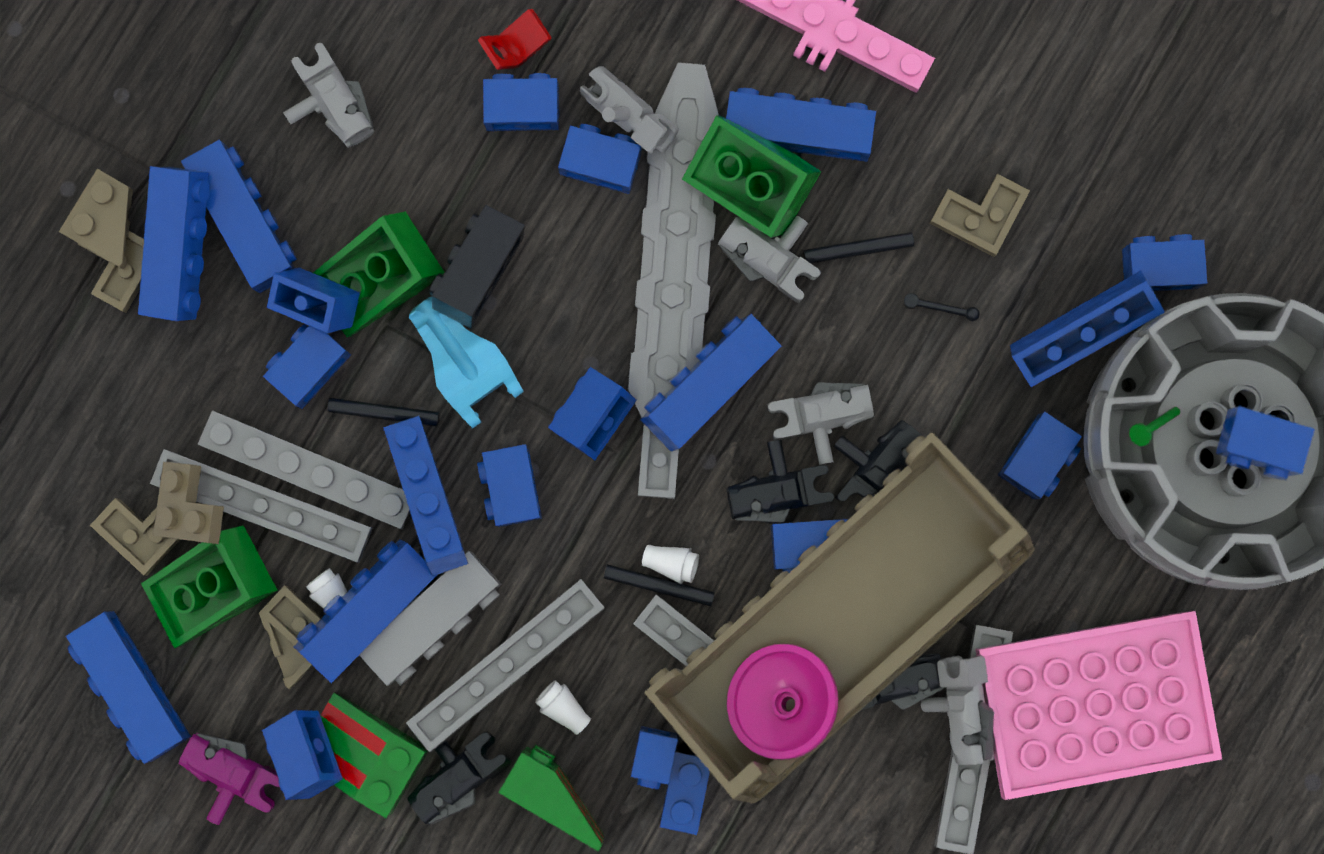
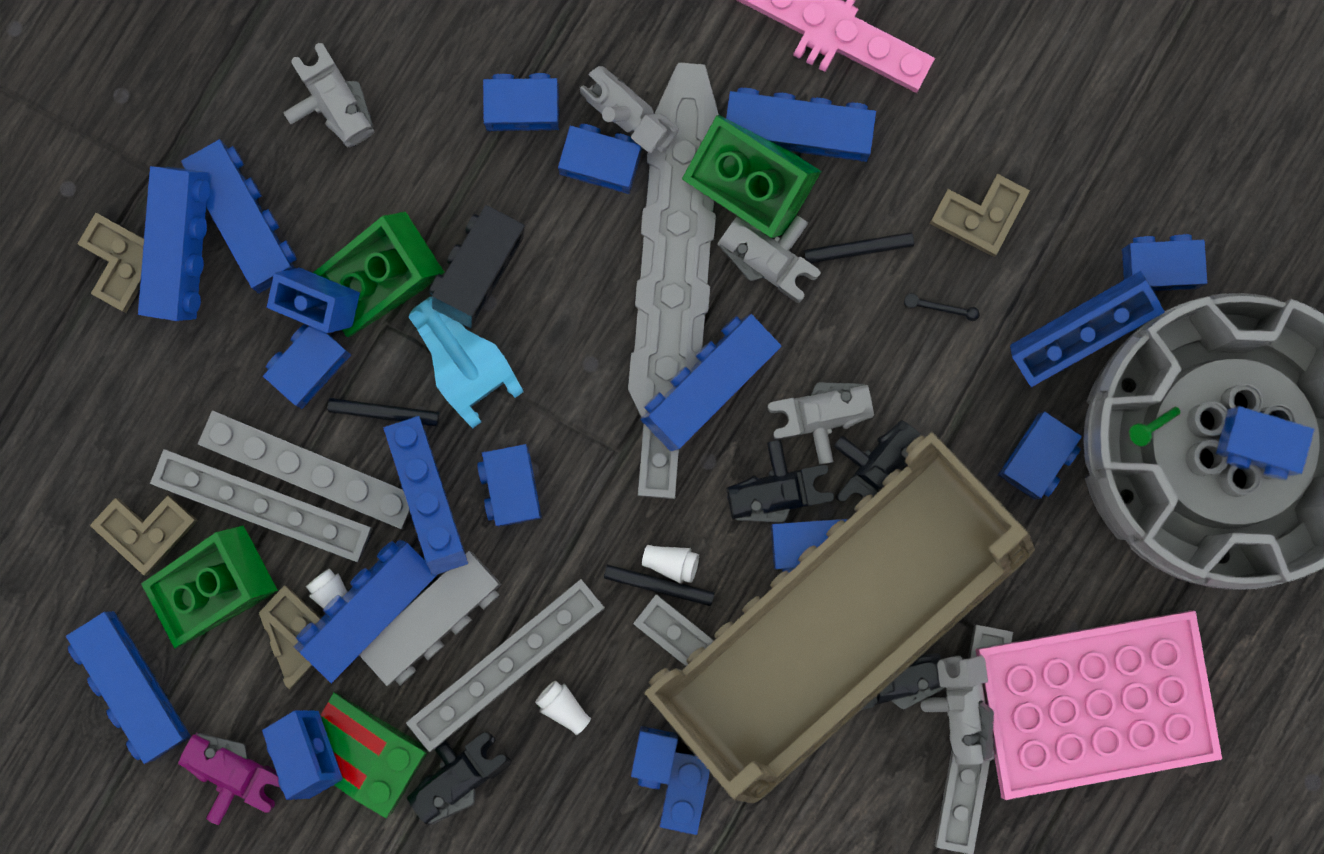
dark tan wing [59,169,133,269] -> none
dark tan plate [153,462,224,544] -> none
red bracket [478,9,552,70] -> none
green slope [498,745,604,851] -> none
blue brick [548,367,637,460] -> none
dark pink dish [727,644,838,760] -> none

